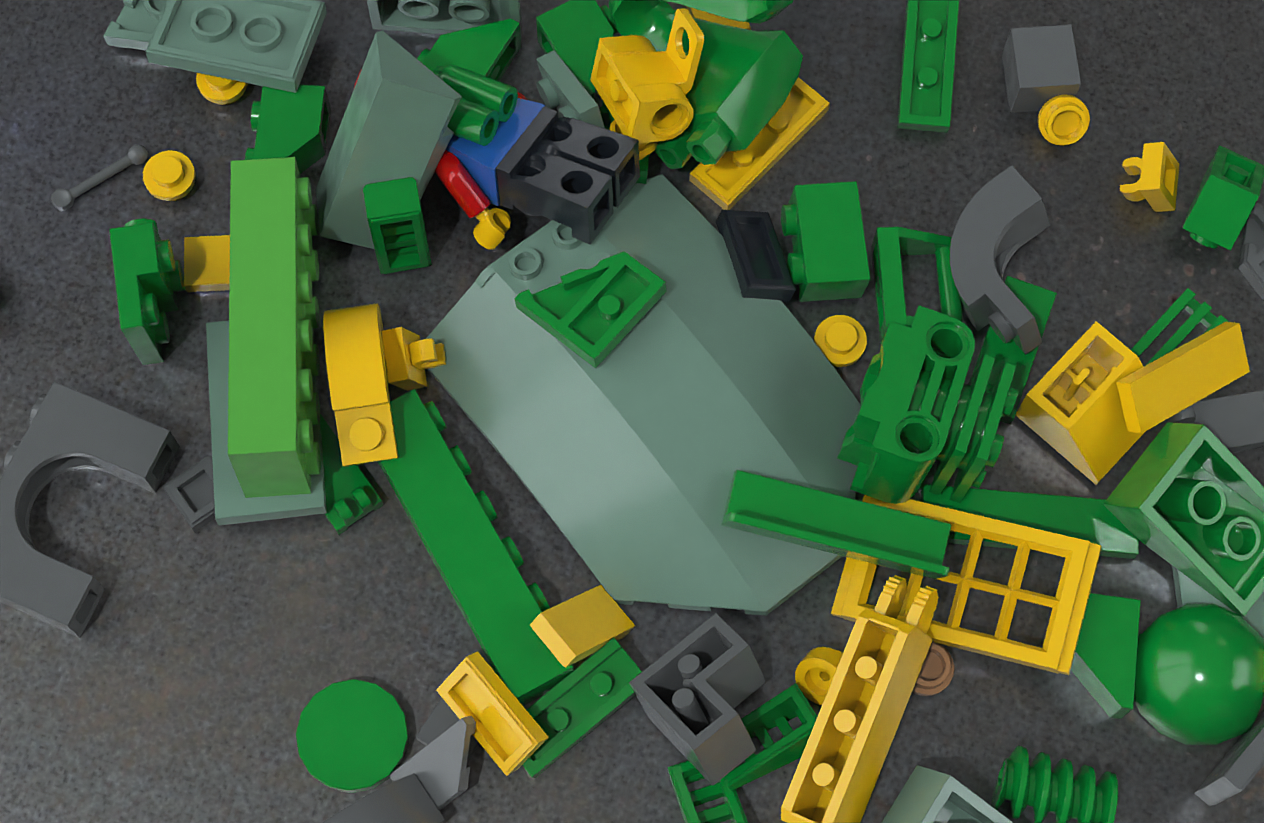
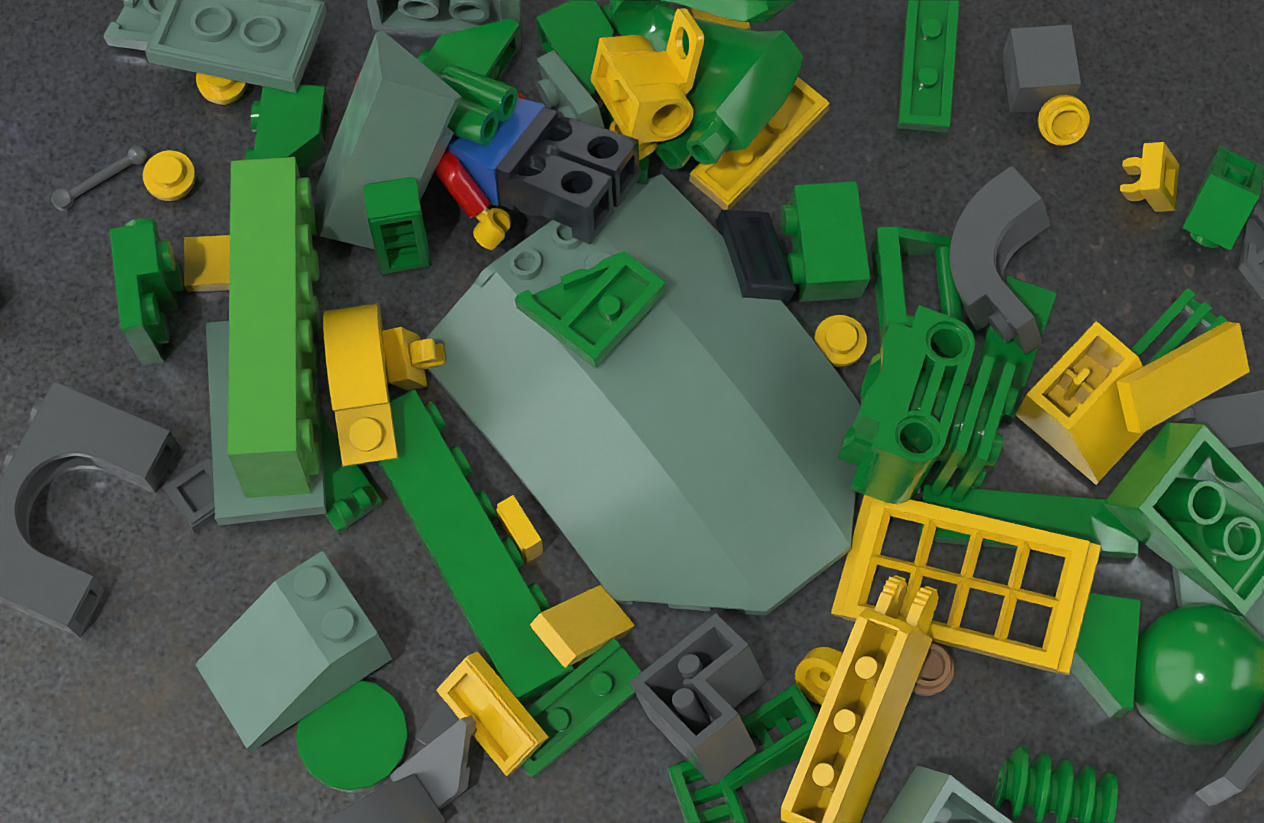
green panel [721,470,951,579] -> none
none -> sand green slope [195,551,392,752]
none -> yellow tile [496,495,543,563]

